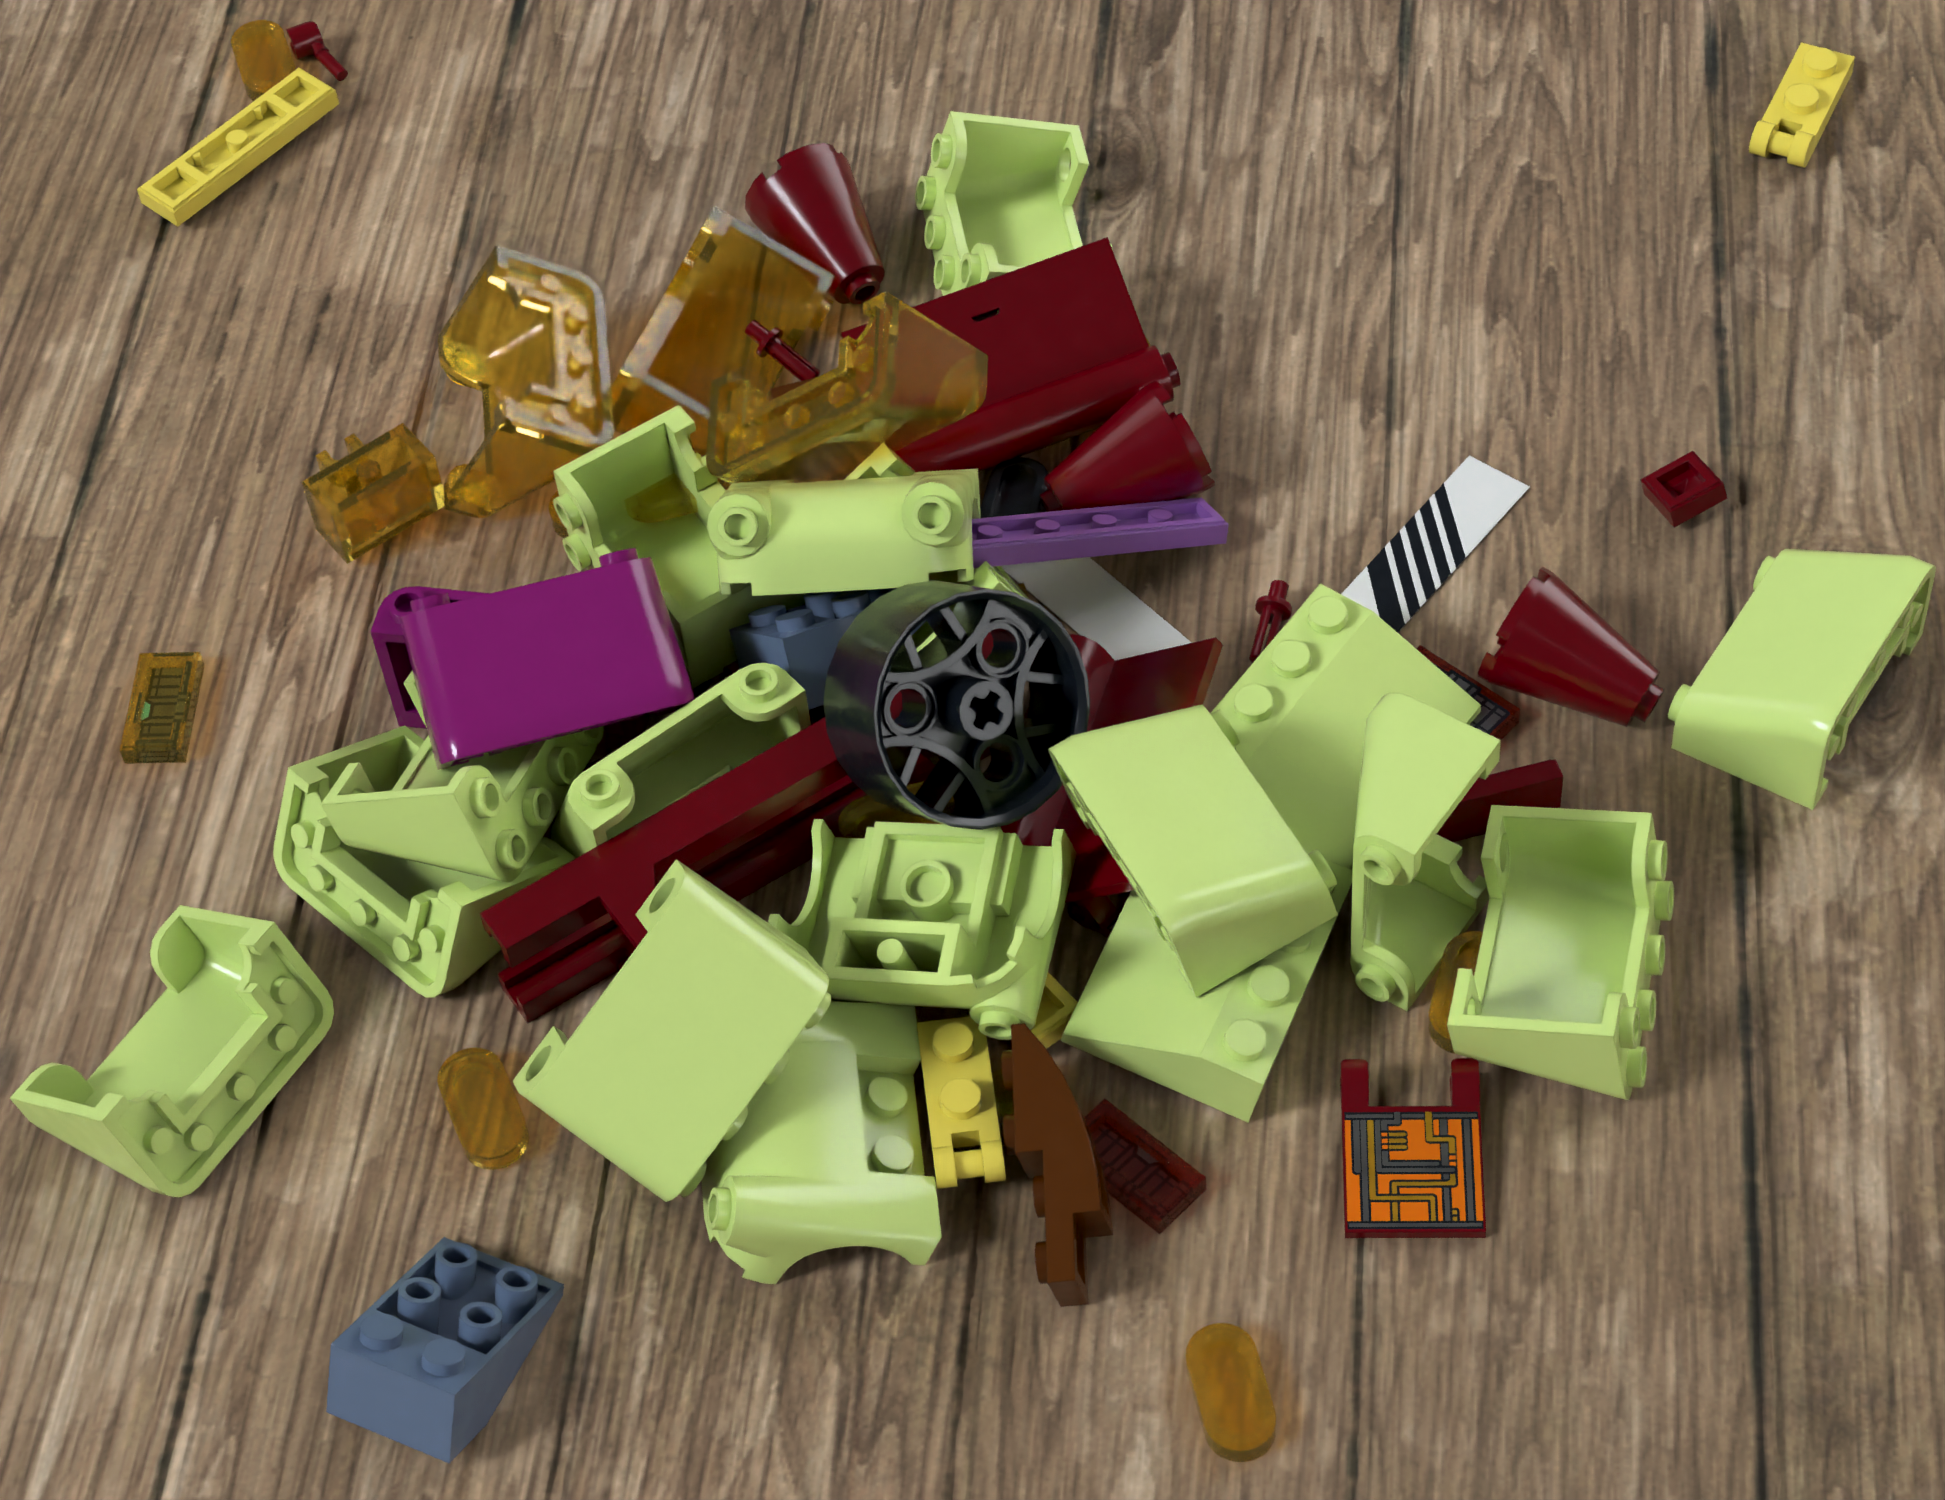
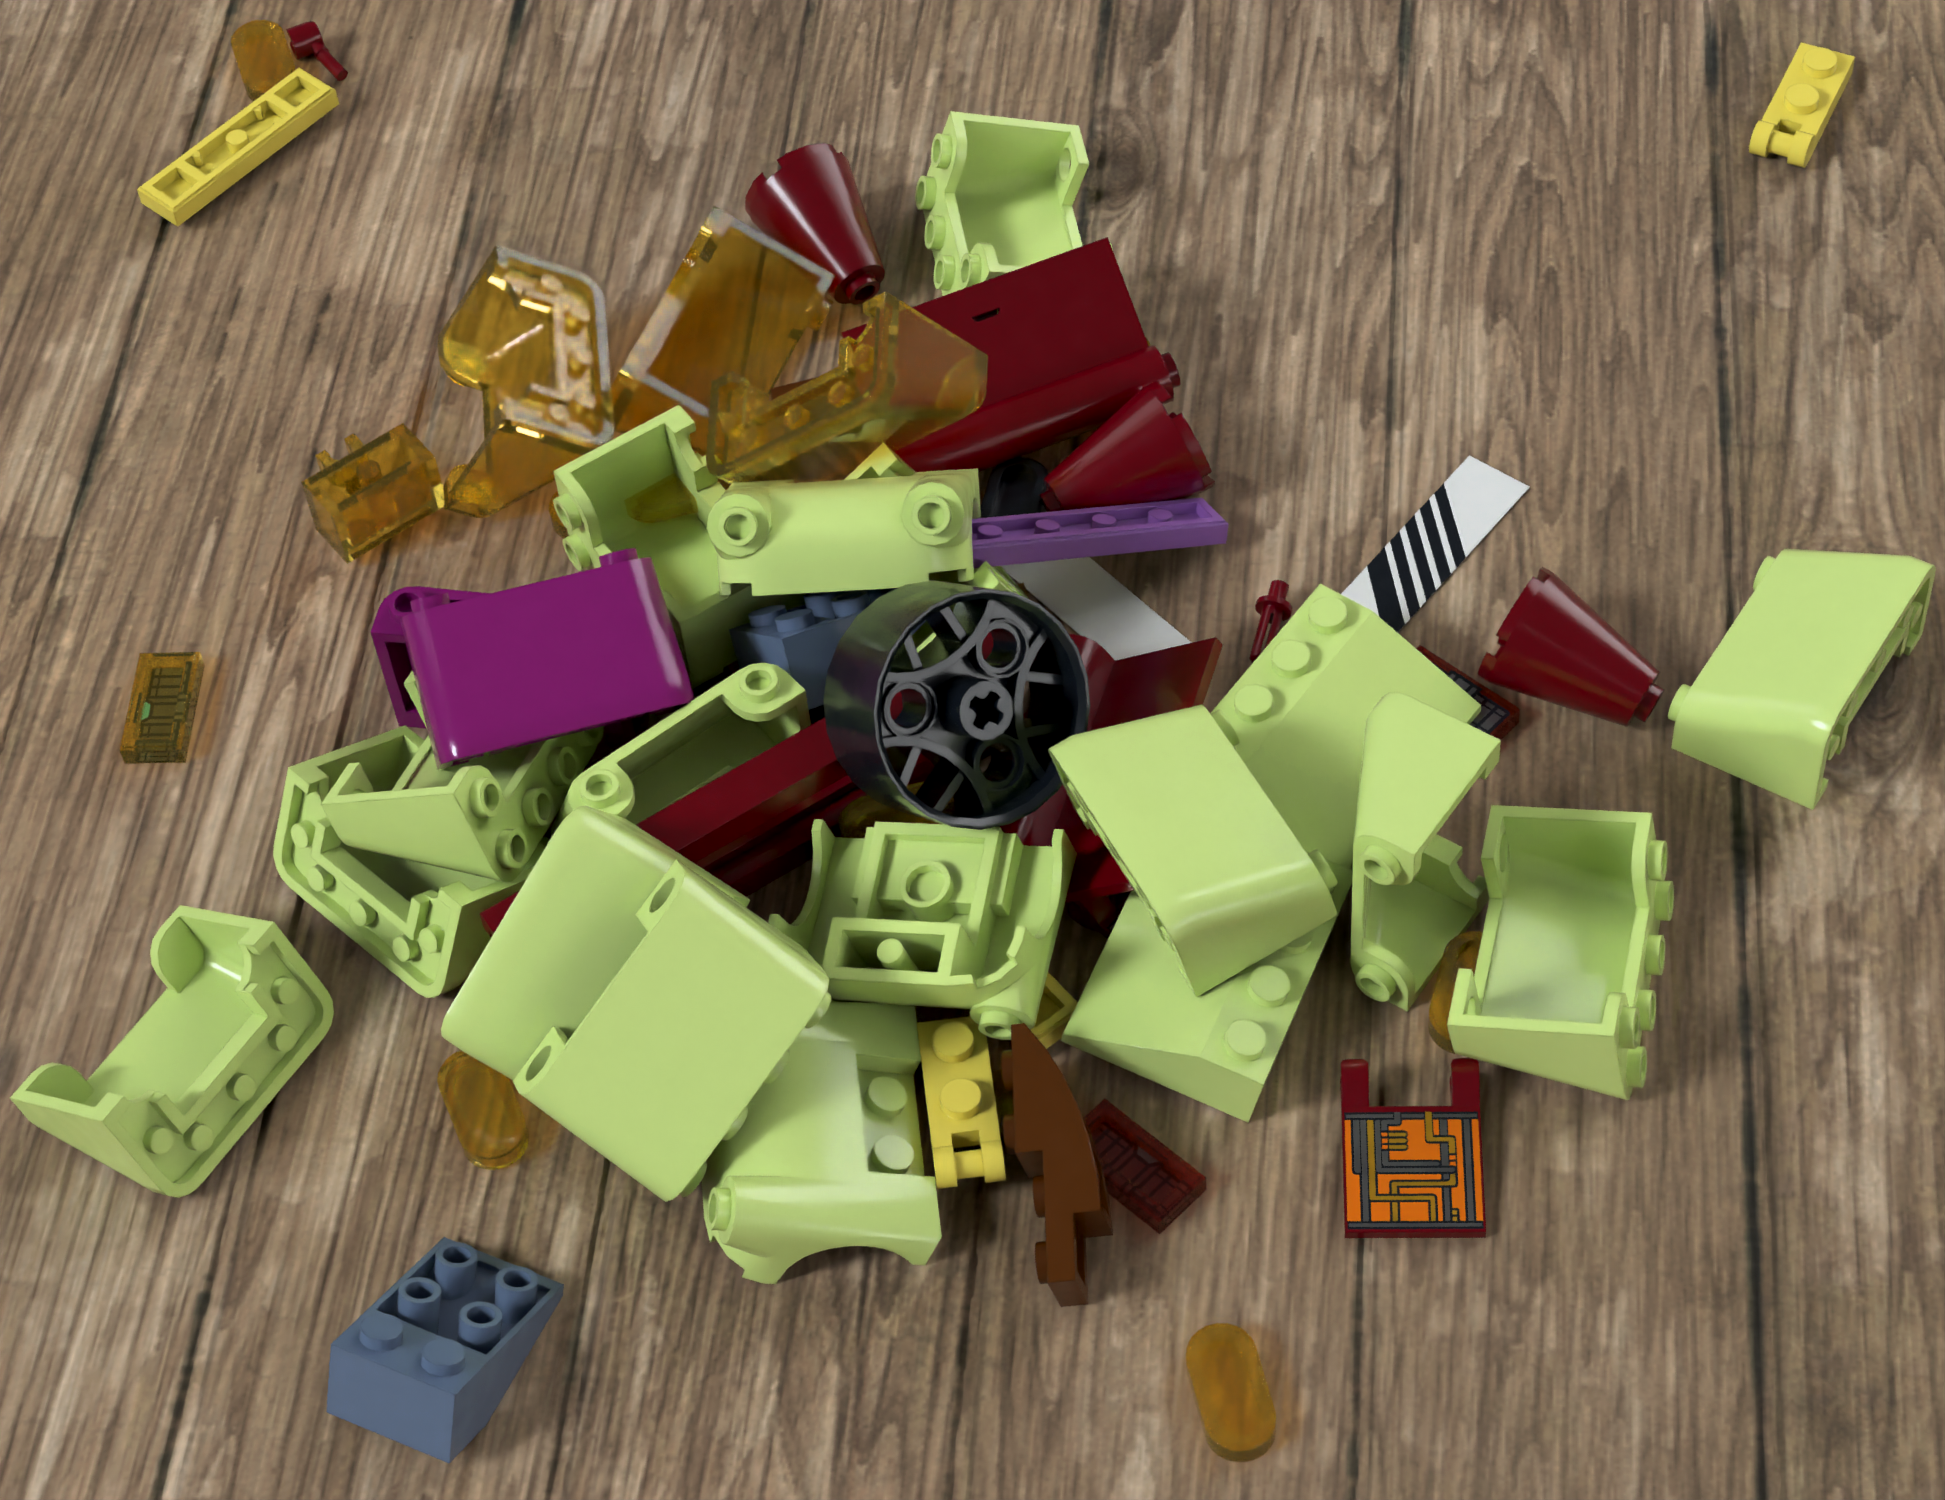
dark red piece [744,319,820,381] -> none
dark red tile [1437,759,1563,842] -> none
dark red tile [1640,451,1728,528] -> none
none -> yellowish green windscreen [441,806,750,1080]

